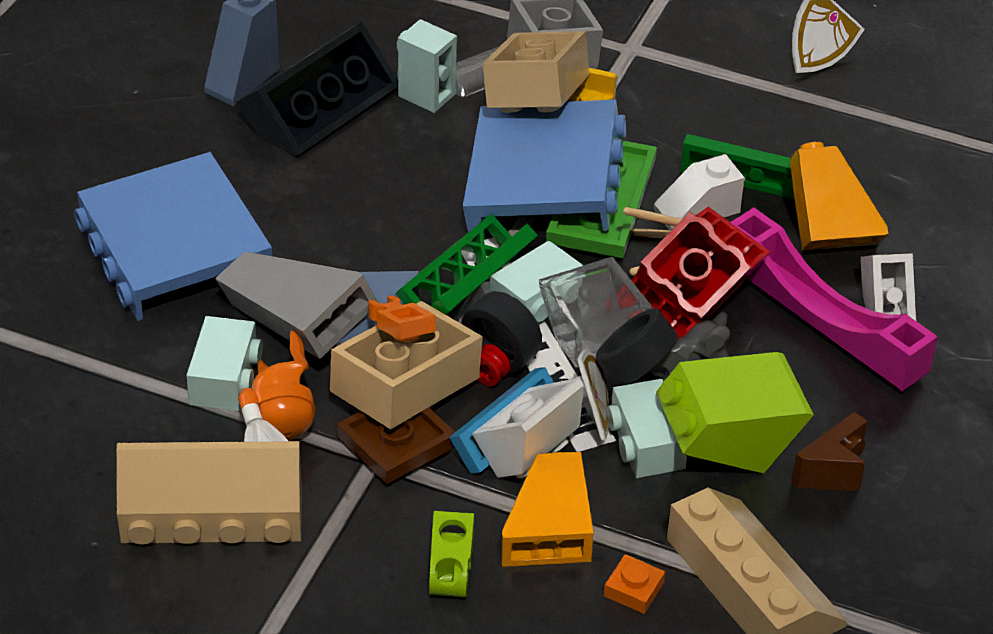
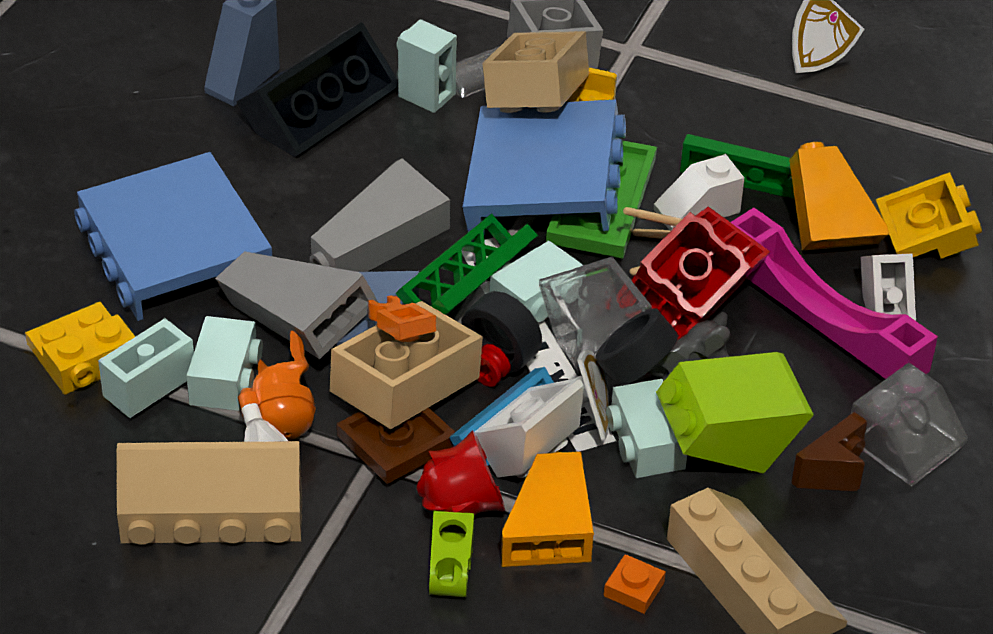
none -> yellow plate [25,302,135,395]
none -> light aqua brick [98,318,194,418]
none -> light grey slope [310,158,450,272]
none -> red helmet [417,430,506,527]
none -> clear slope [851,363,968,486]
none -> yellow plate [876,172,982,259]

